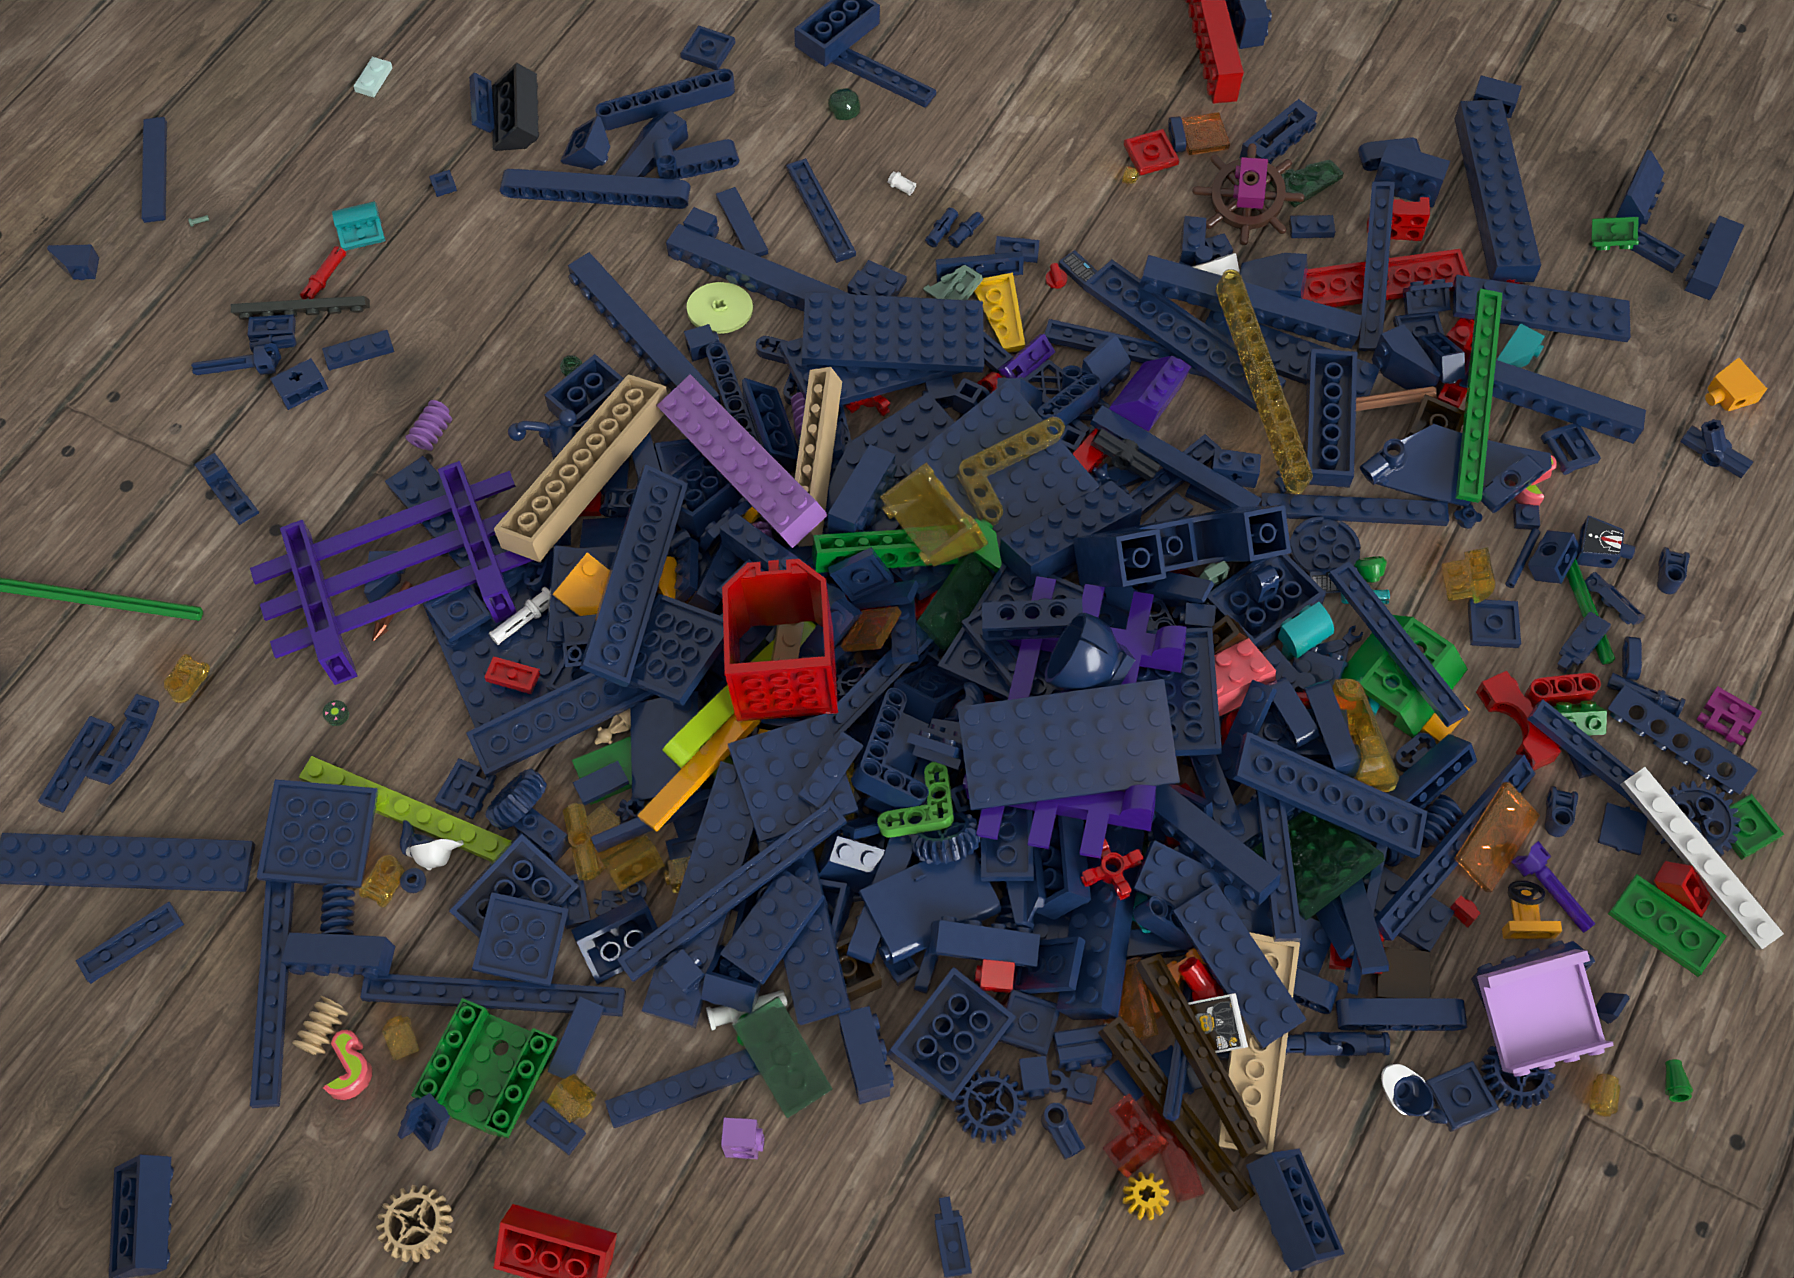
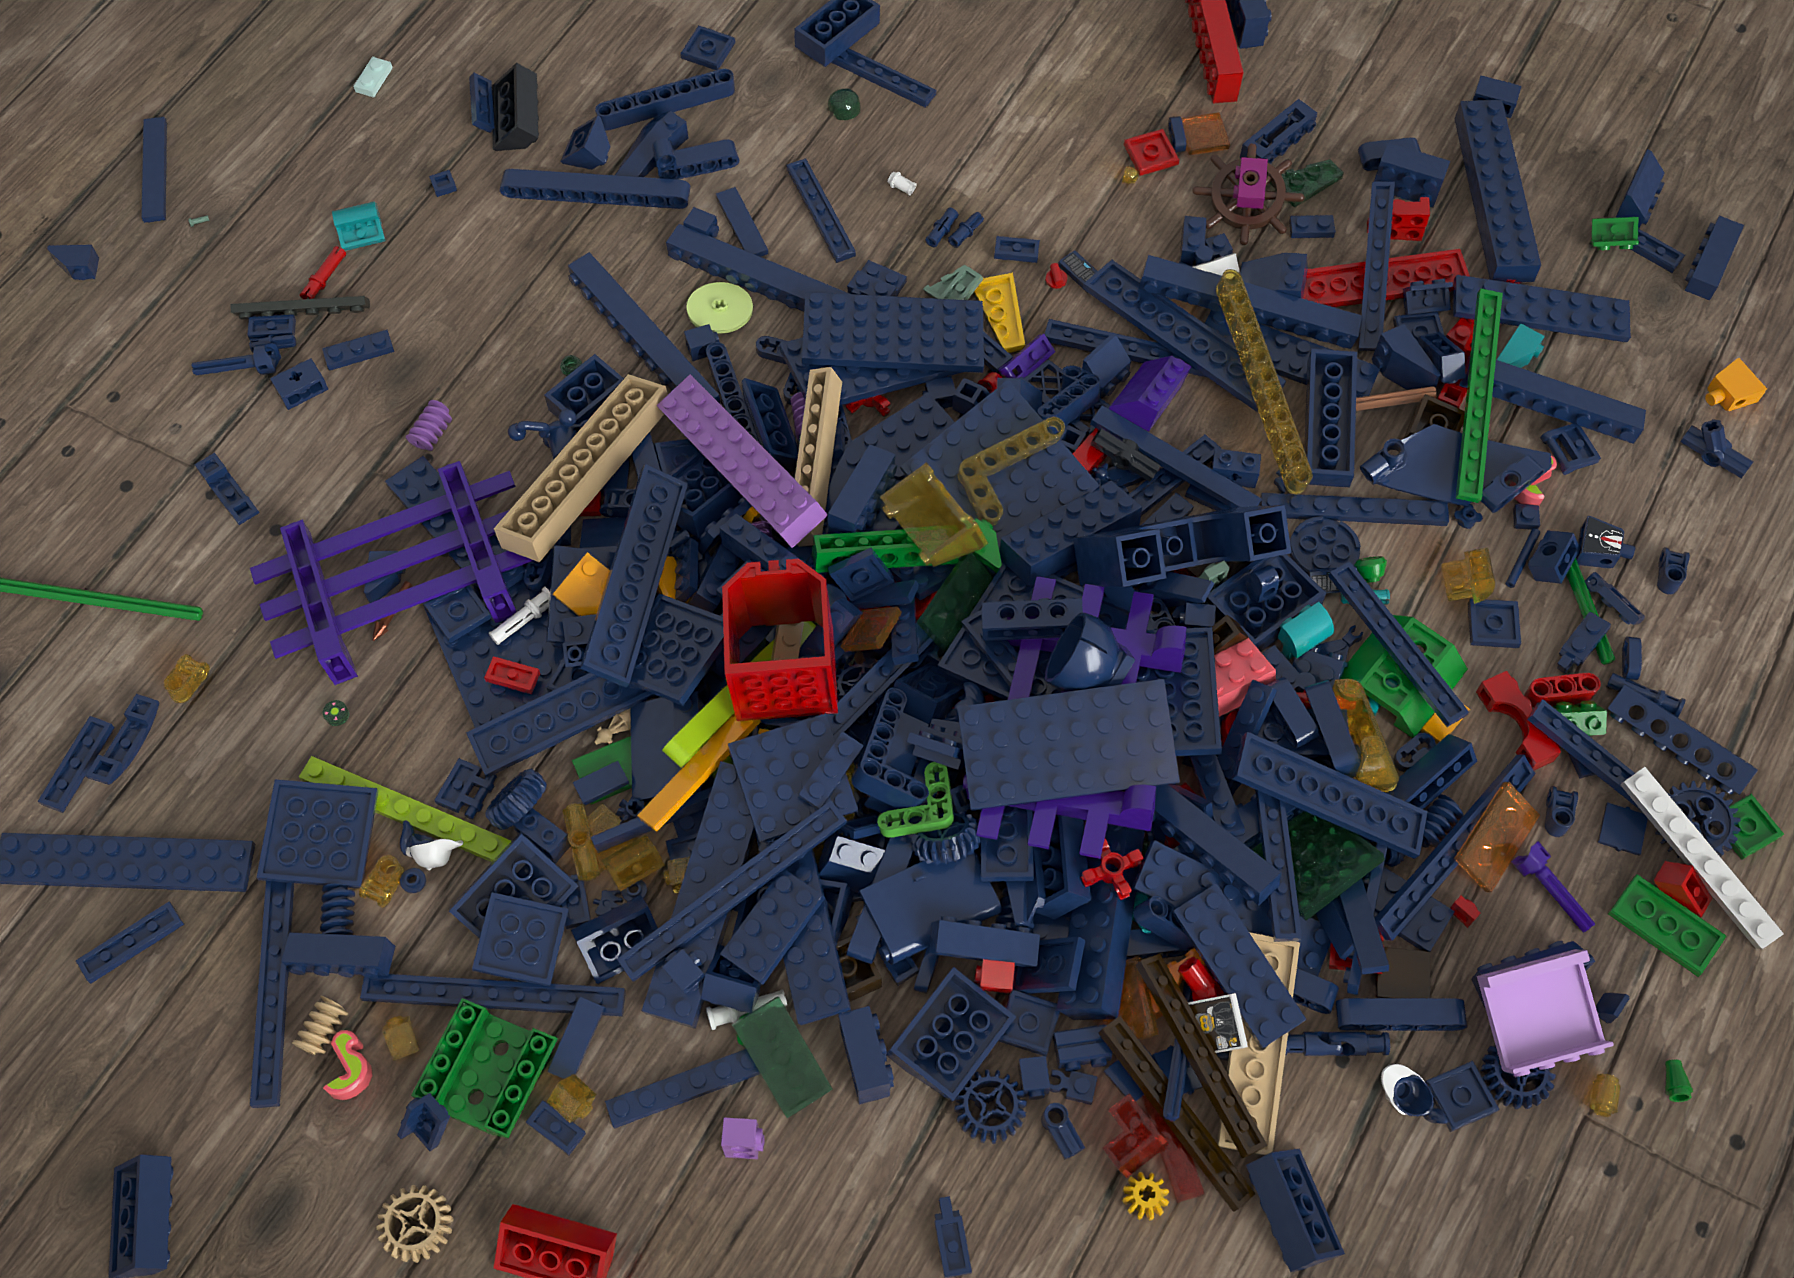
dark blue plate [936,252,1024,282] -> none
light orange piece [1502,881,1562,939] -> none
magenta plate [1696,686,1762,746] -> none

